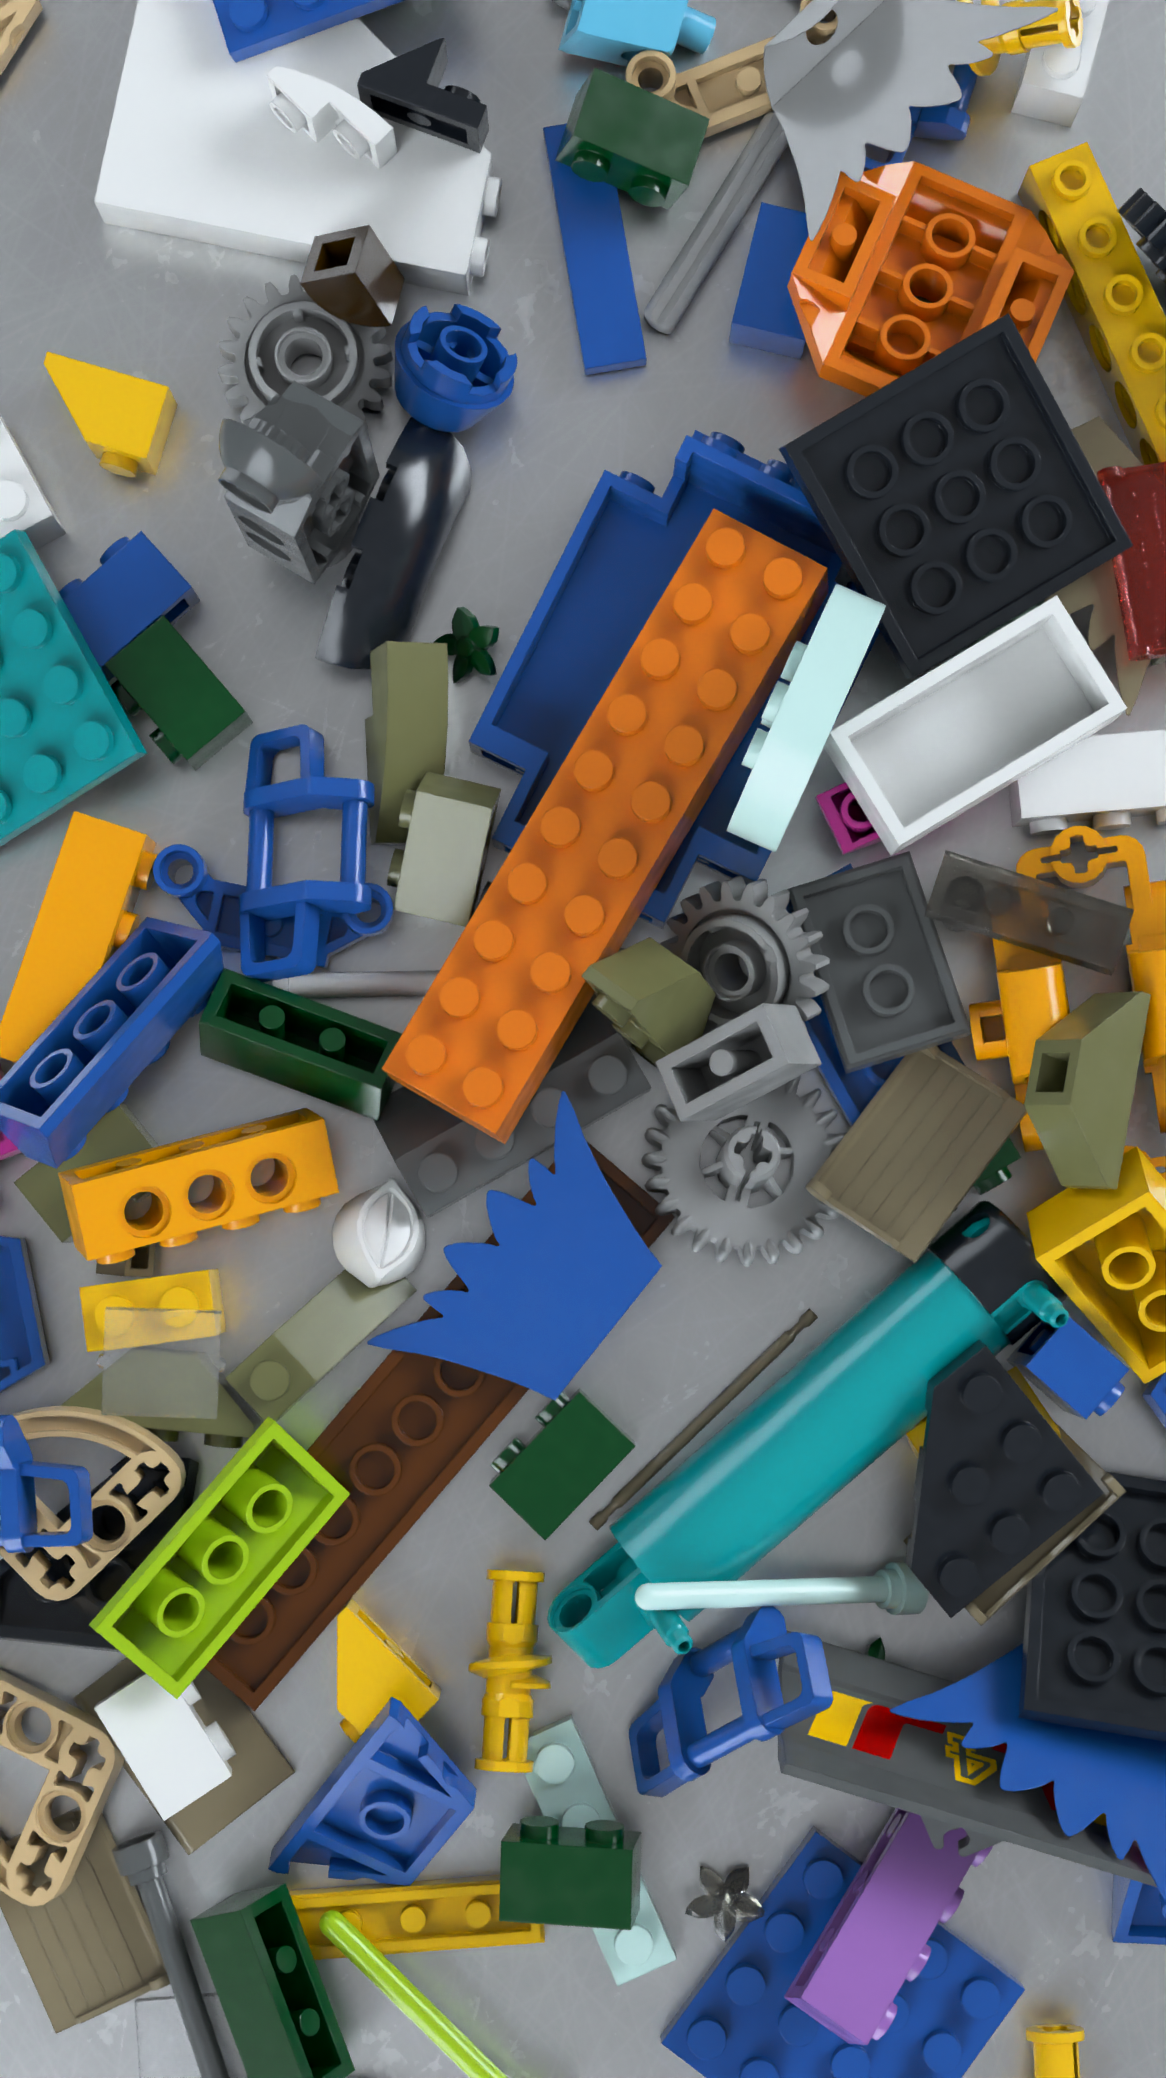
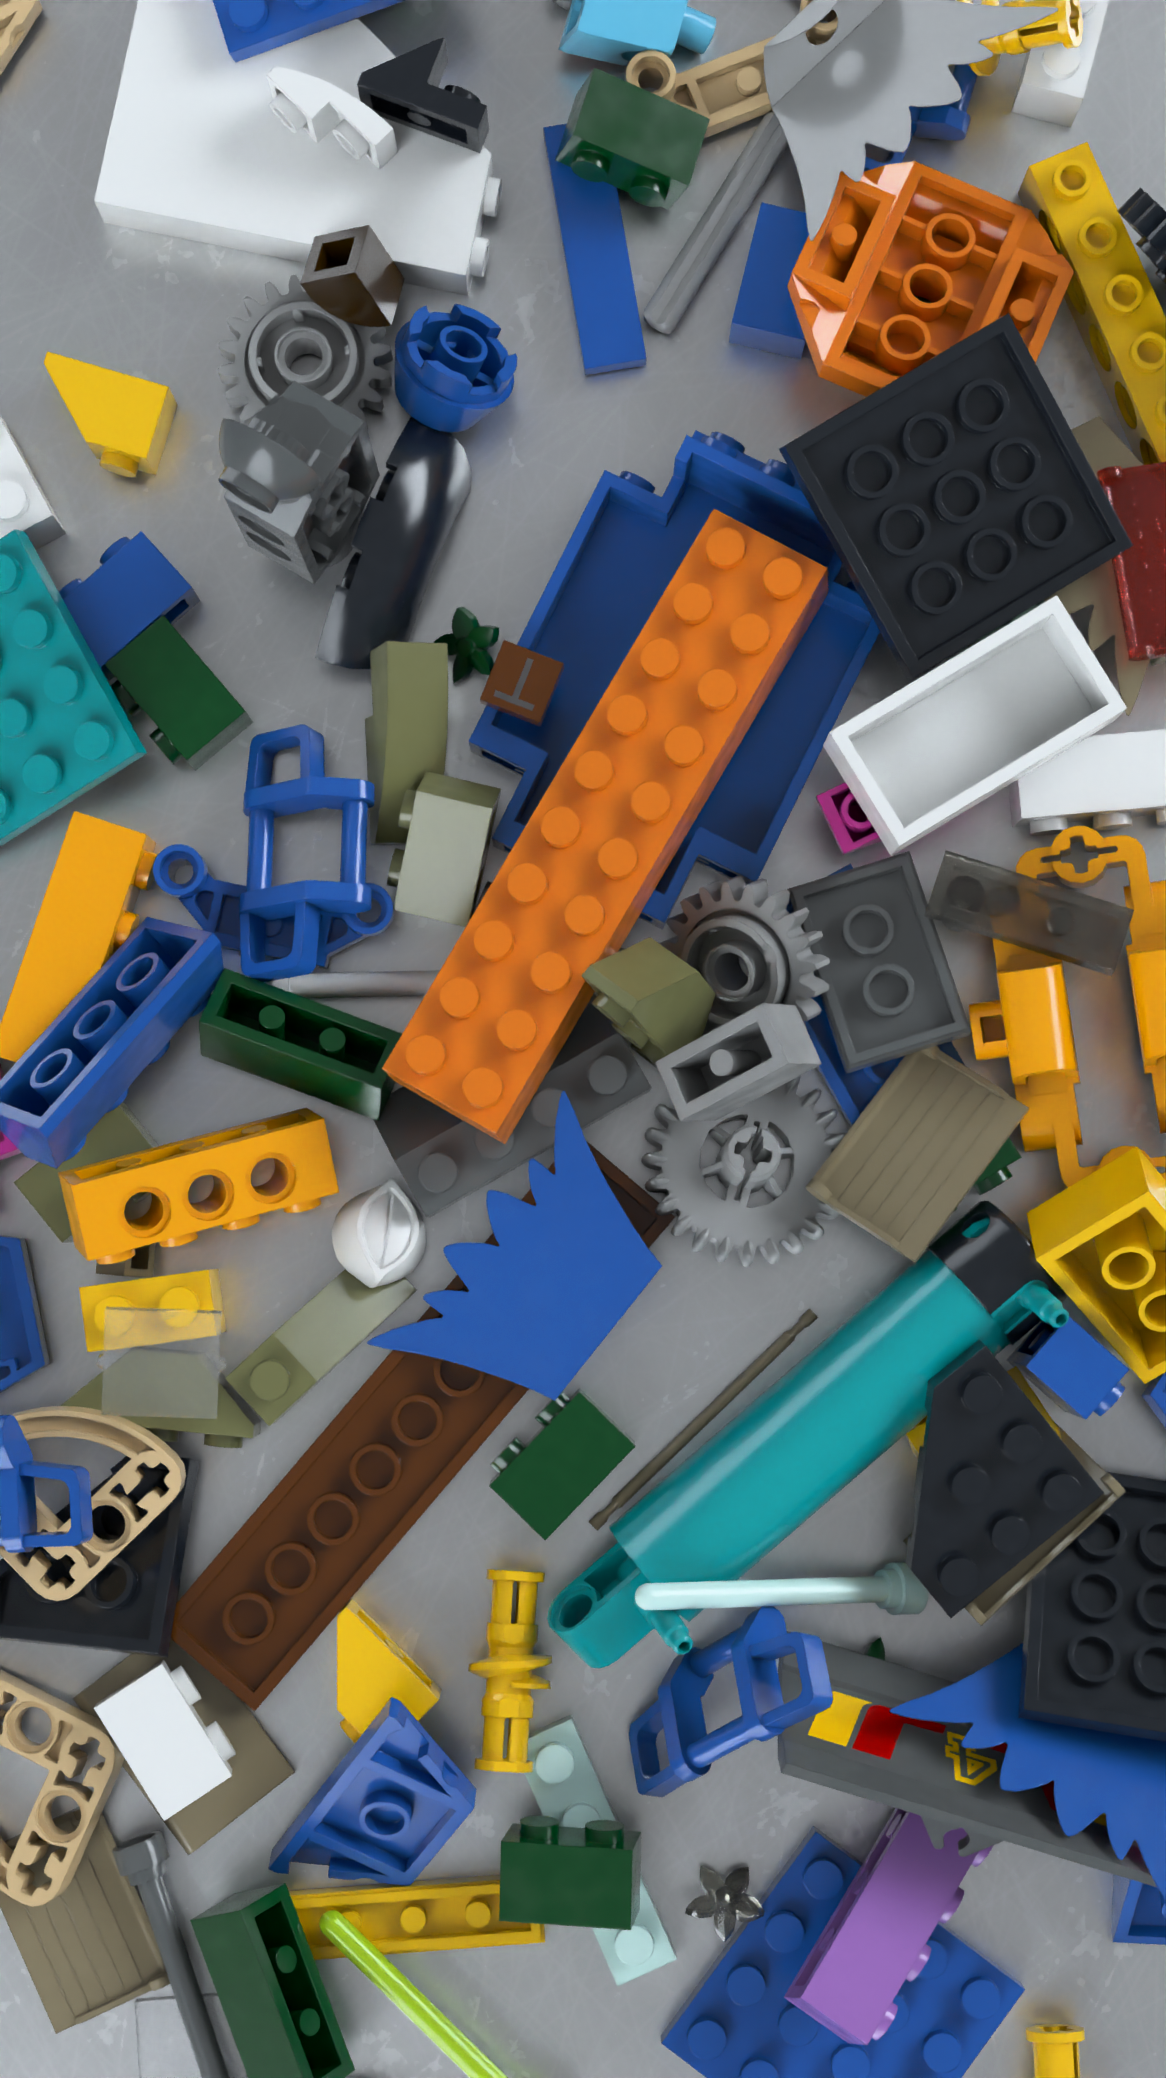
lime slope [89,1416,350,1699] -> none
light aqua brick [726,584,886,852] -> none
olive slope [1024,991,1151,1190] -> none
none -> reddish brown tile [480,640,564,727]

